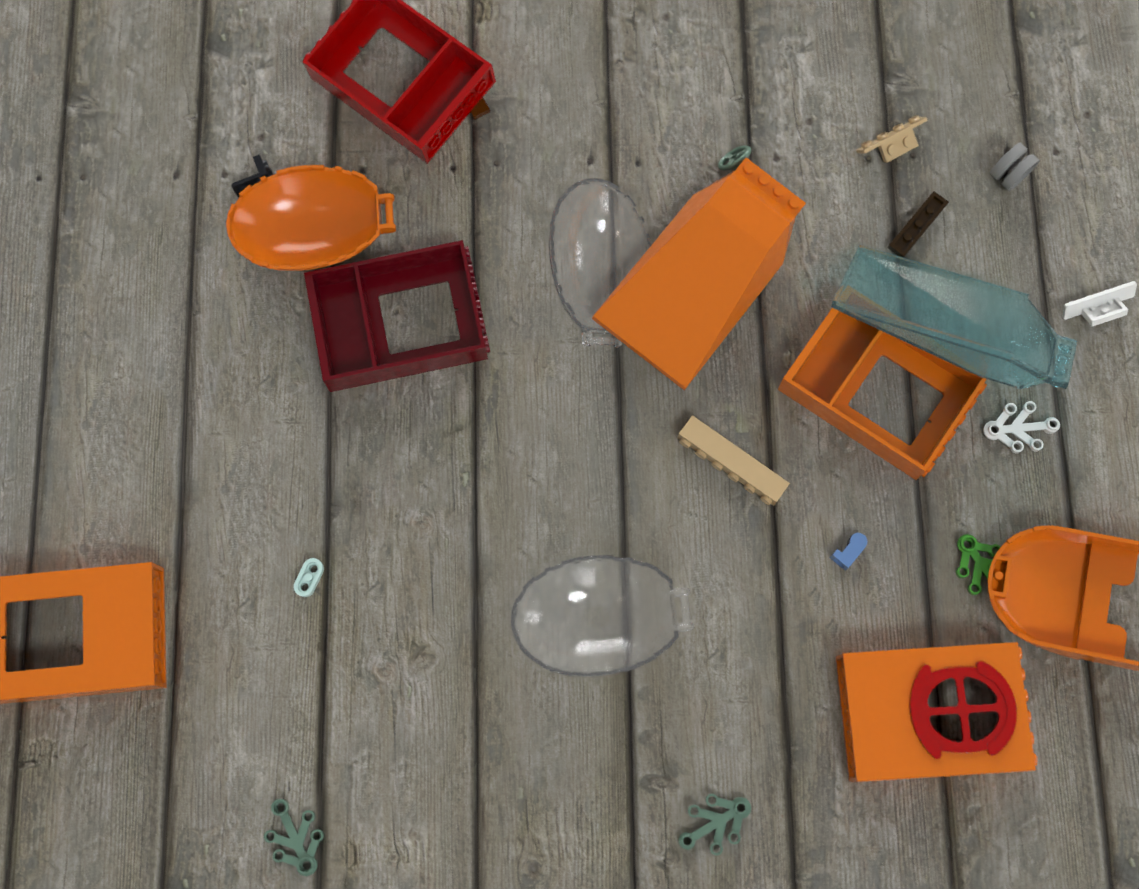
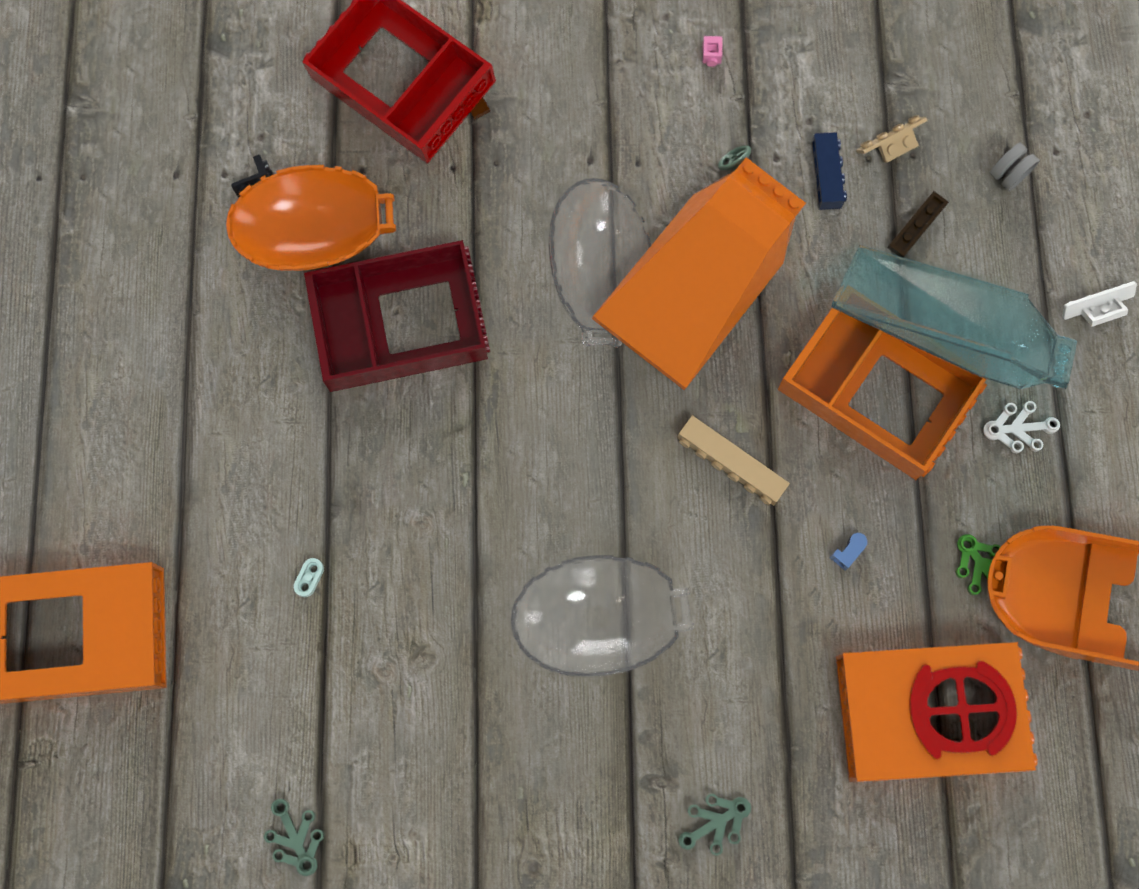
none -> bright pink brick [702,36,722,67]
none -> dark blue brick [812,132,847,210]

